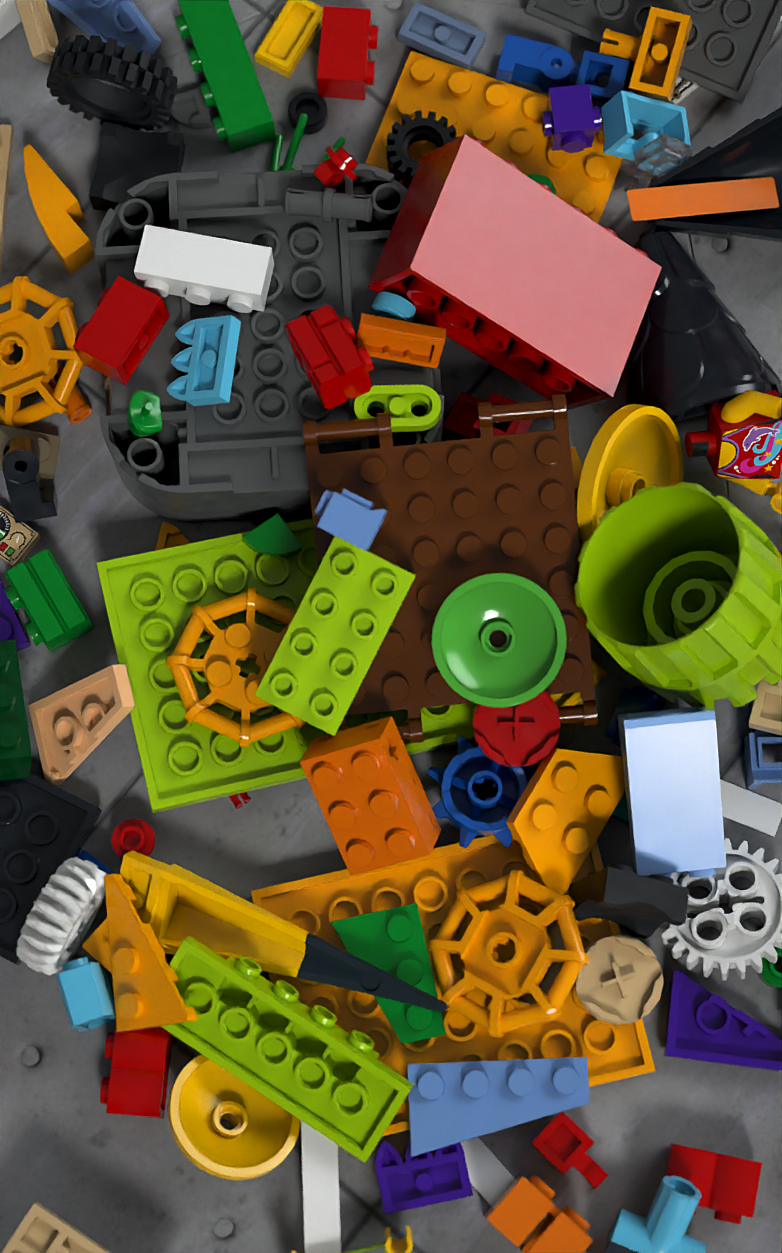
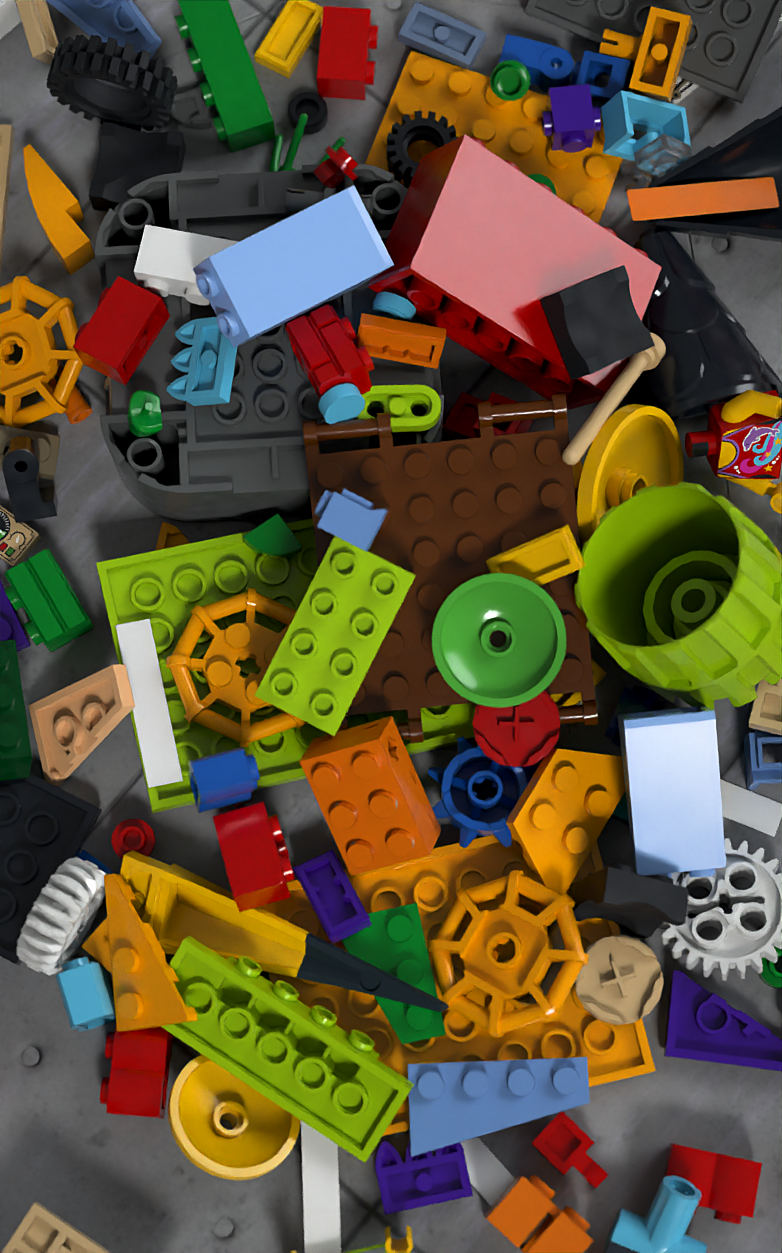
none -> white sticker [115,619,183,788]
none -> blue brick [188,747,260,813]
none -> light blue slope [193,185,394,348]
none -> red brick [212,802,295,912]
none -> dark purple plate [293,849,372,944]
none -> medium azure tile [318,383,365,424]
none -> yellow tile [486,525,586,586]
none -> green plate [490,59,531,101]
none -> black brick [540,265,655,380]
none -> tan piece [562,332,666,465]

